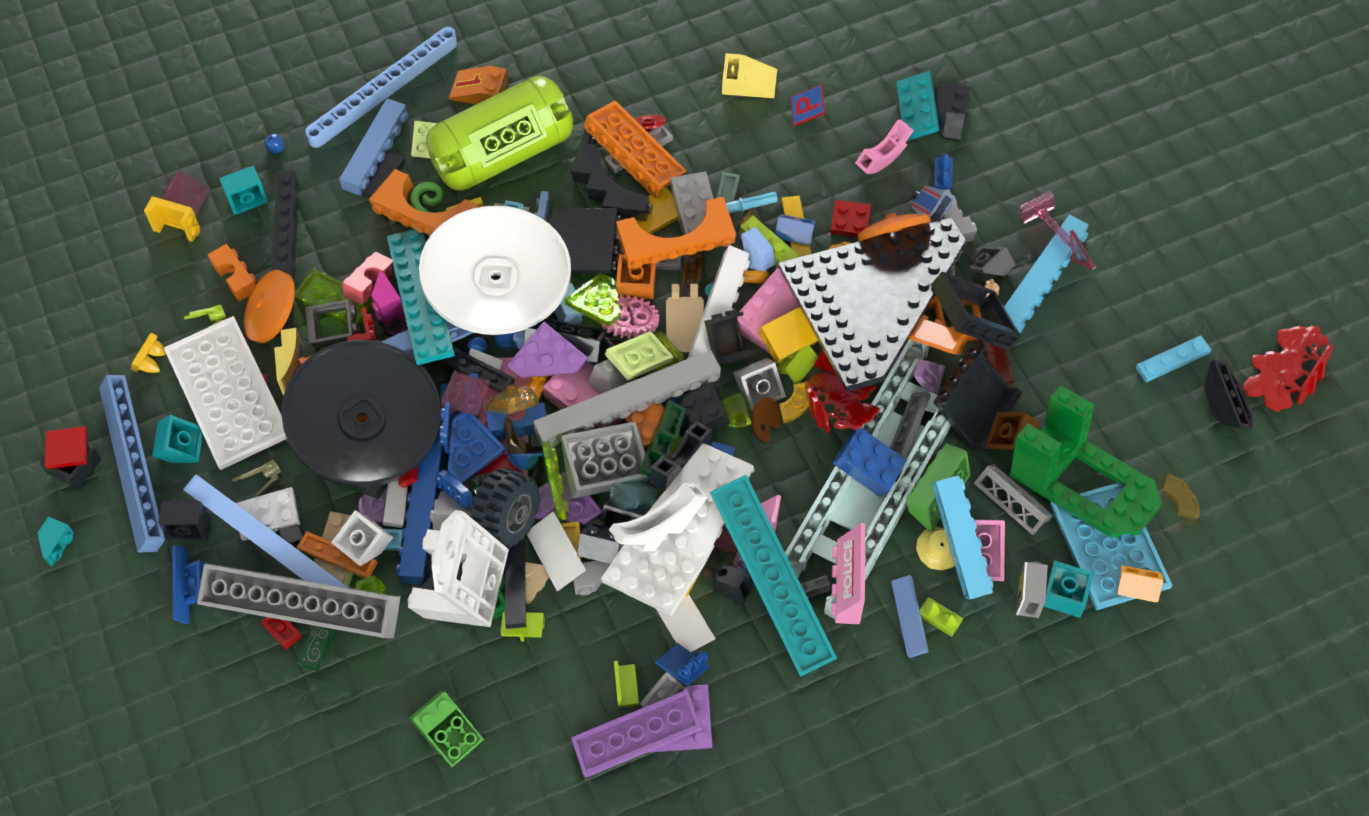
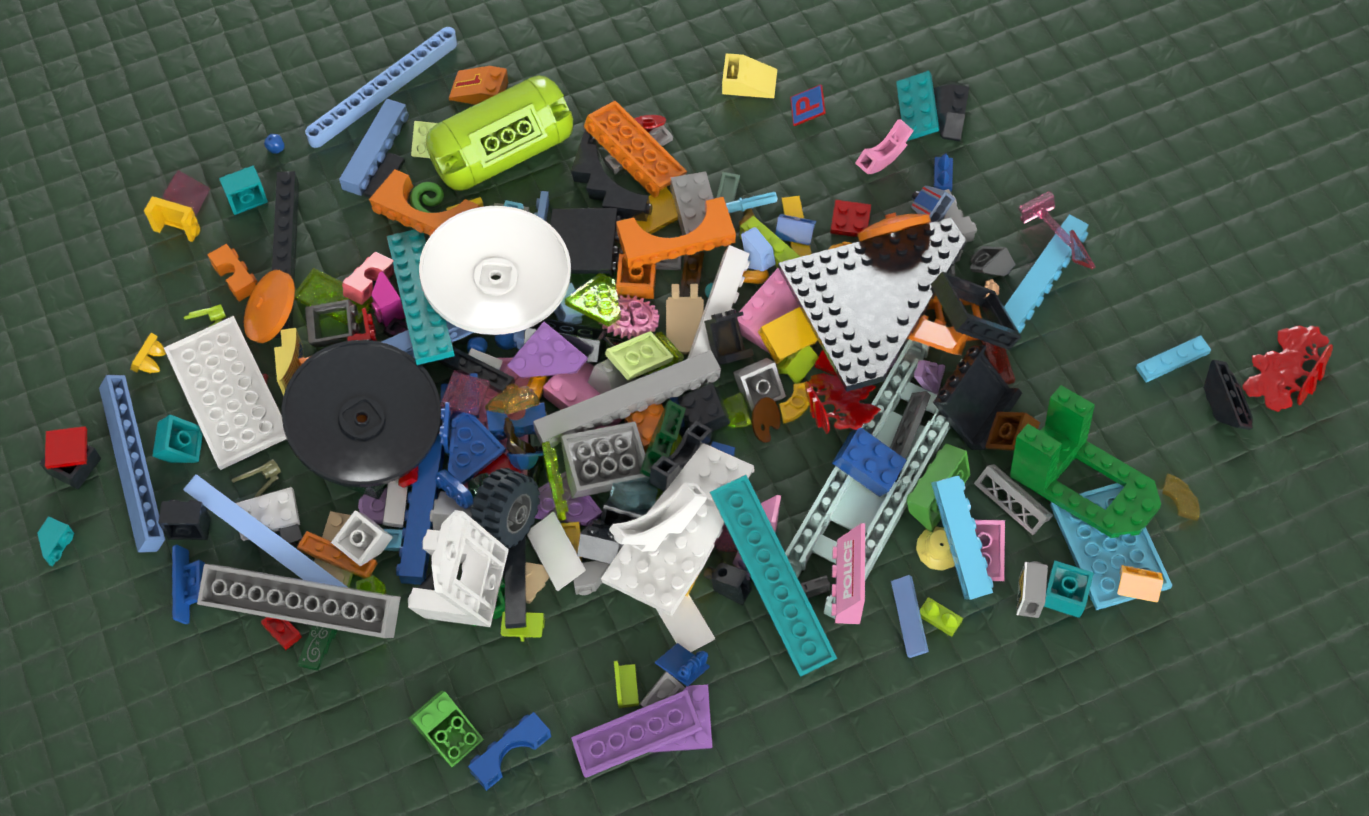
none -> blue arch [468,712,551,791]

